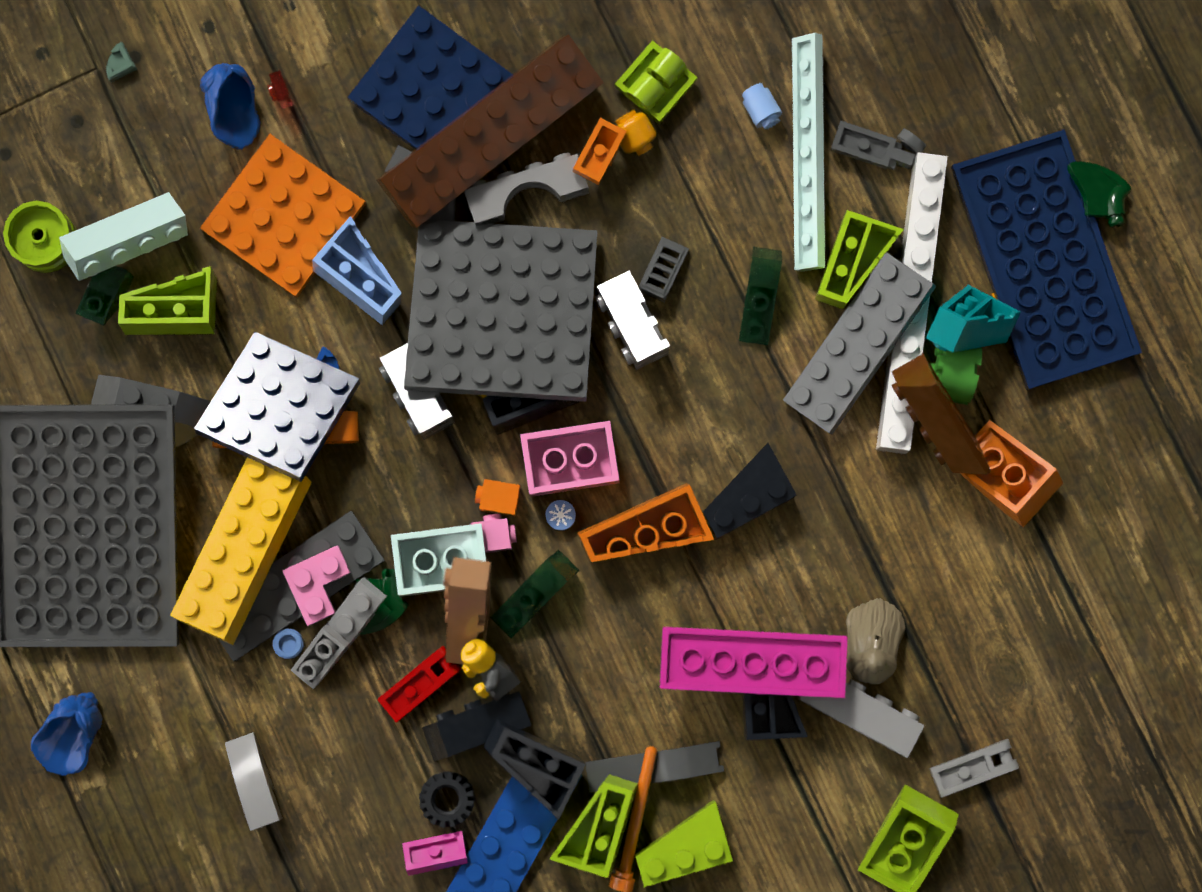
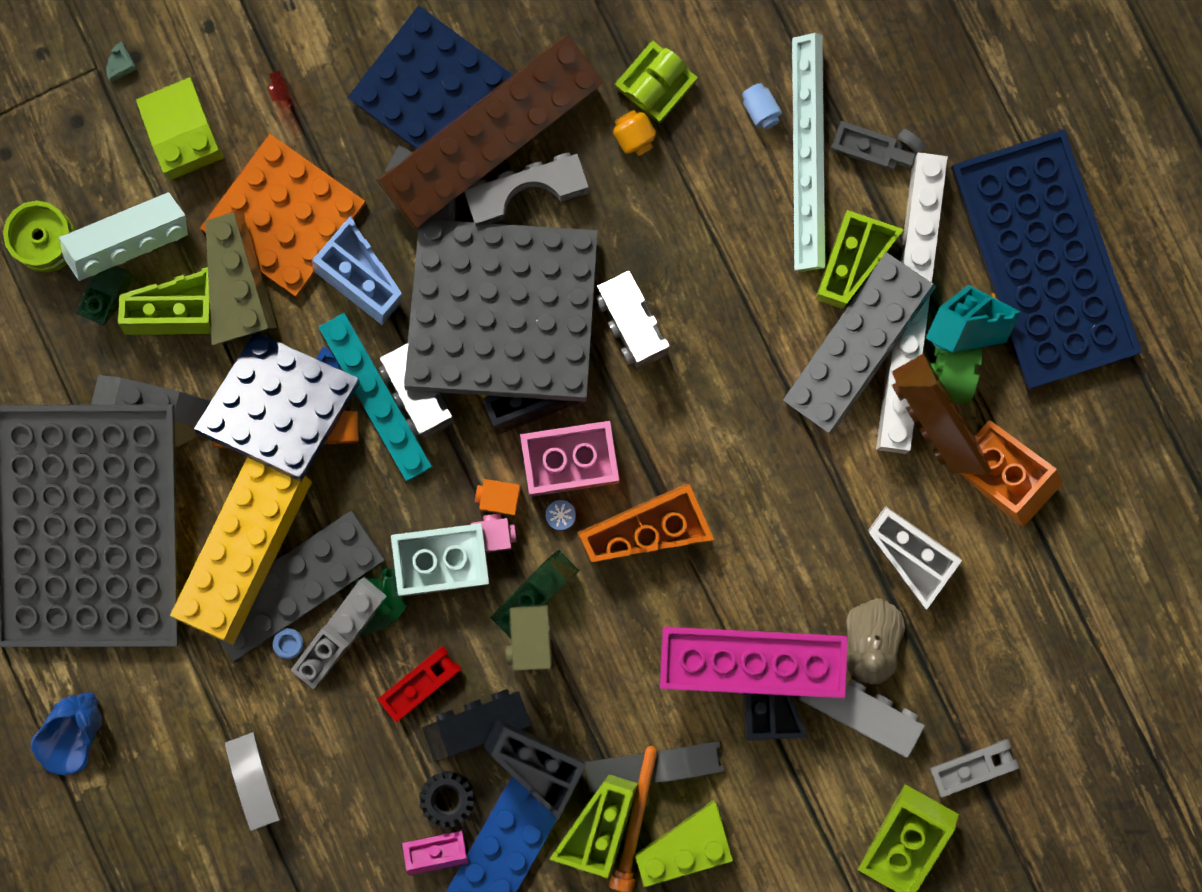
blue hair [200,63,260,150] -> none
bright pink plate [282,545,351,626] -> none
medium nougat wedge [444,557,491,664] -> none
piece [461,639,521,701] -> none
orange slope [572,118,627,185] -> none
dark grey slope [638,237,689,303] -> none
black wedge [702,443,797,540] -> none
clear green slope [739,246,782,345] -> none
dark green arm [1067,161,1131,228] -> none
none -> lime slope [136,77,224,180]
none -> olive wedge [205,212,277,345]
none -> teal plate [318,313,433,482]
none -> olive wedge [506,606,552,671]
none -> white wedge [868,506,962,610]

